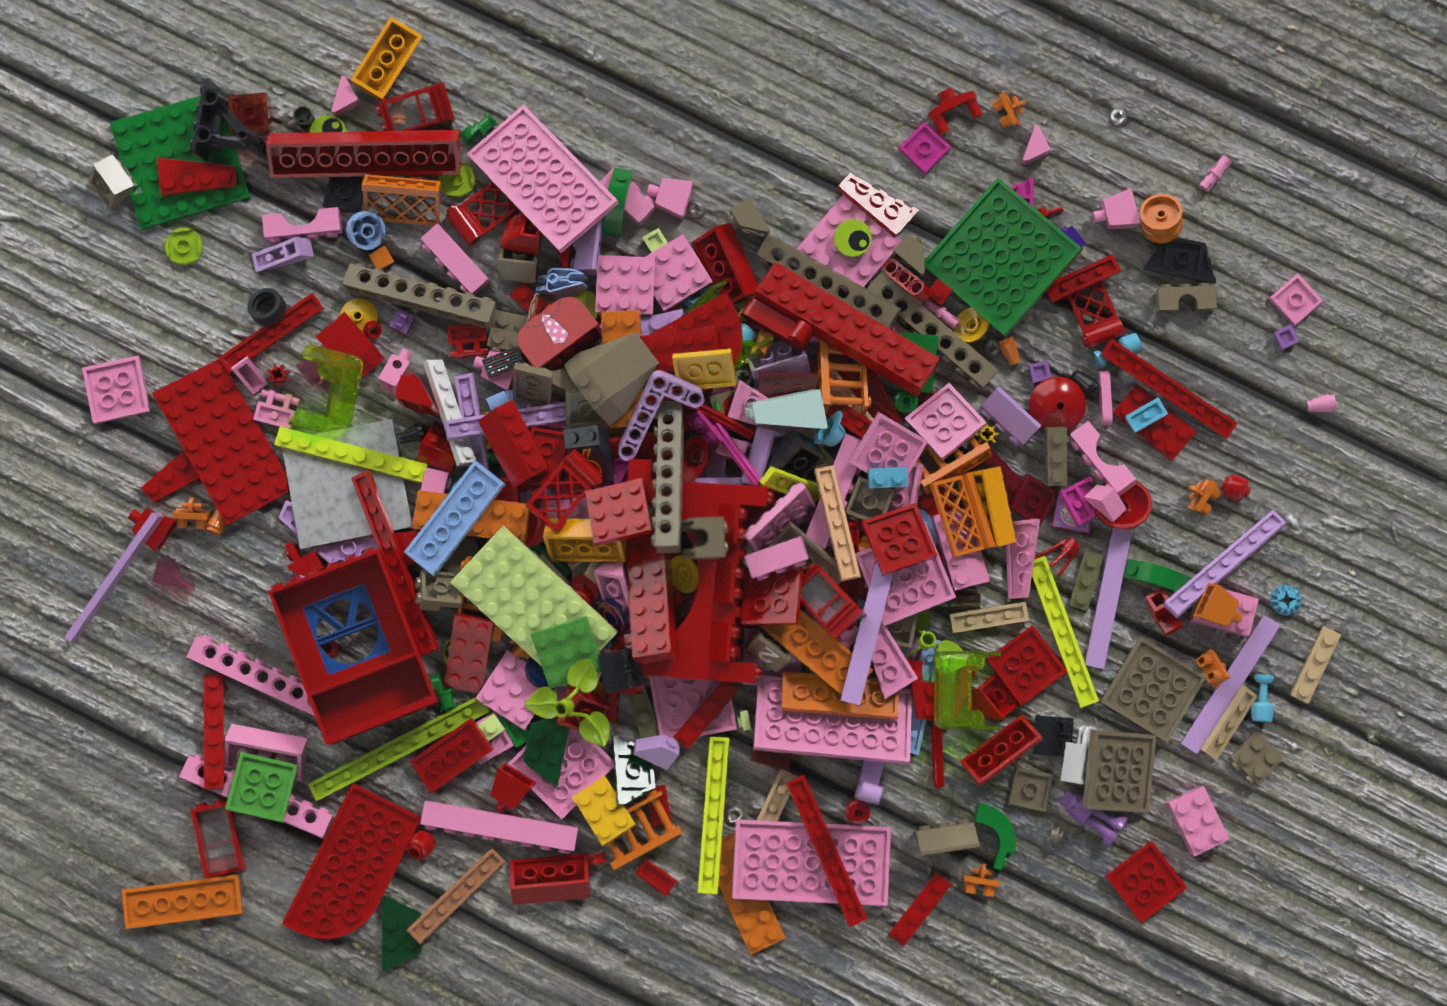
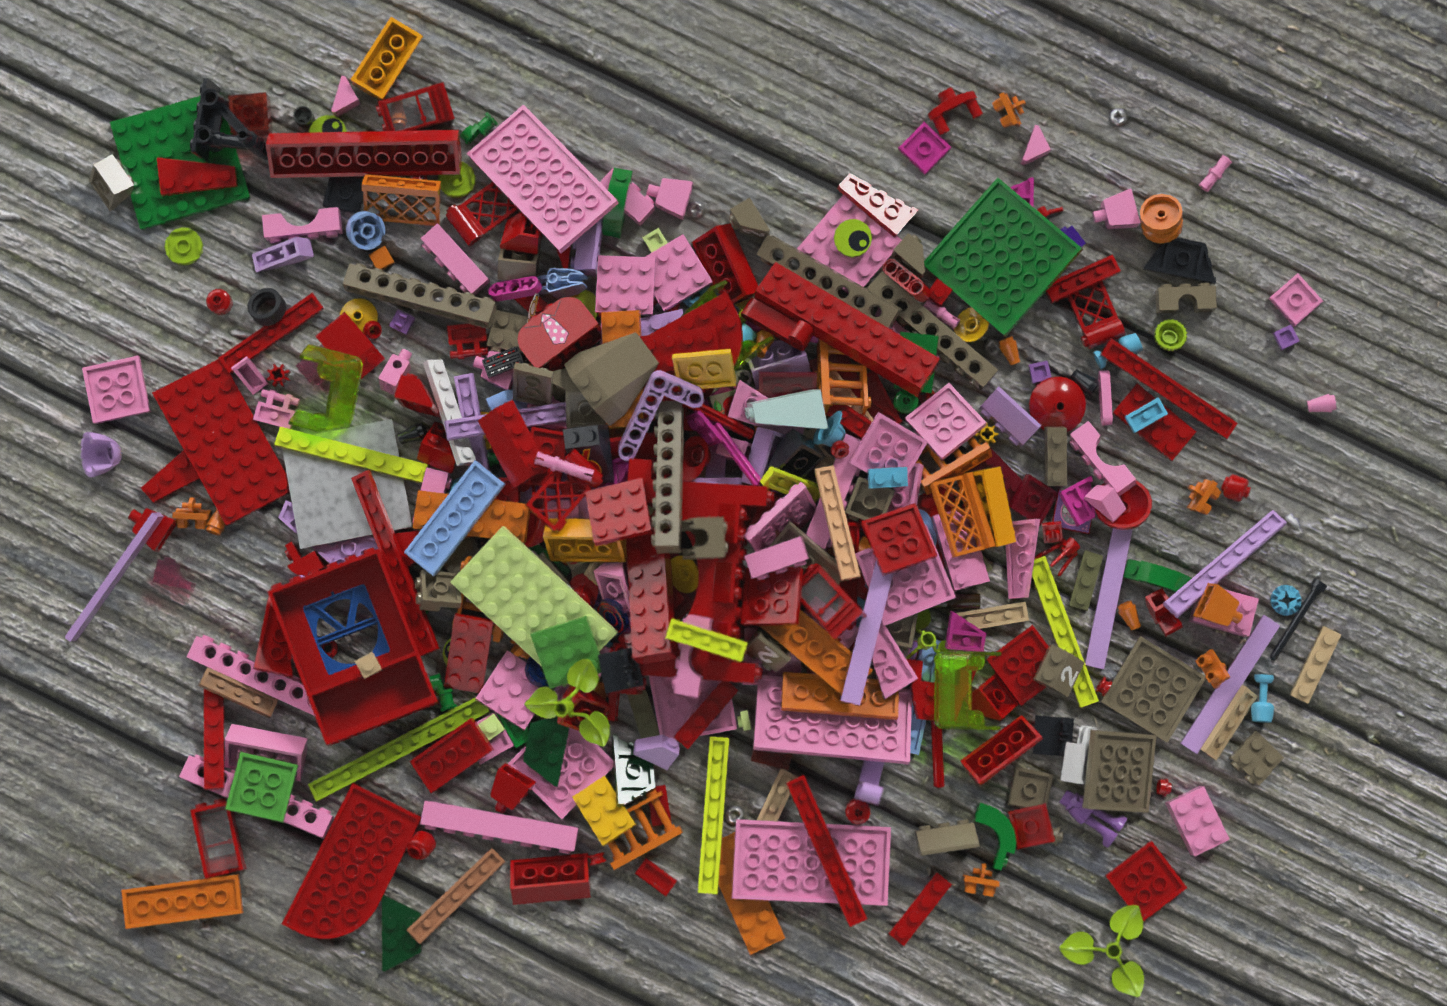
none -> lavender hair [81,432,122,477]
none -> medium nougat plate [198,667,278,718]
none -> red head [206,289,233,315]
none -> red wing [253,596,292,677]
none -> tan plate [355,652,382,679]
none -> dark pink beam [488,276,542,302]
none -> bright pink pin [534,452,594,482]
none -> neon yellow plate [666,619,747,662]
none -> bright pink arch [672,614,713,697]
none -> red plate [831,440,849,459]
none -> dark pink wing [945,611,986,652]
none -> red tile [1008,803,1055,850]
none -> dark tan slope [1033,644,1085,697]
none -> red tile [1042,521,1063,543]
none -> lime plant [1059,905,1144,997]
none -> red bush [1095,677,1112,697]
none -> orange cone [1117,600,1141,630]
none -> lime hat [1154,319,1187,351]
none -> red plate [1156,778,1172,797]
none -> black piece [1270,578,1327,661]

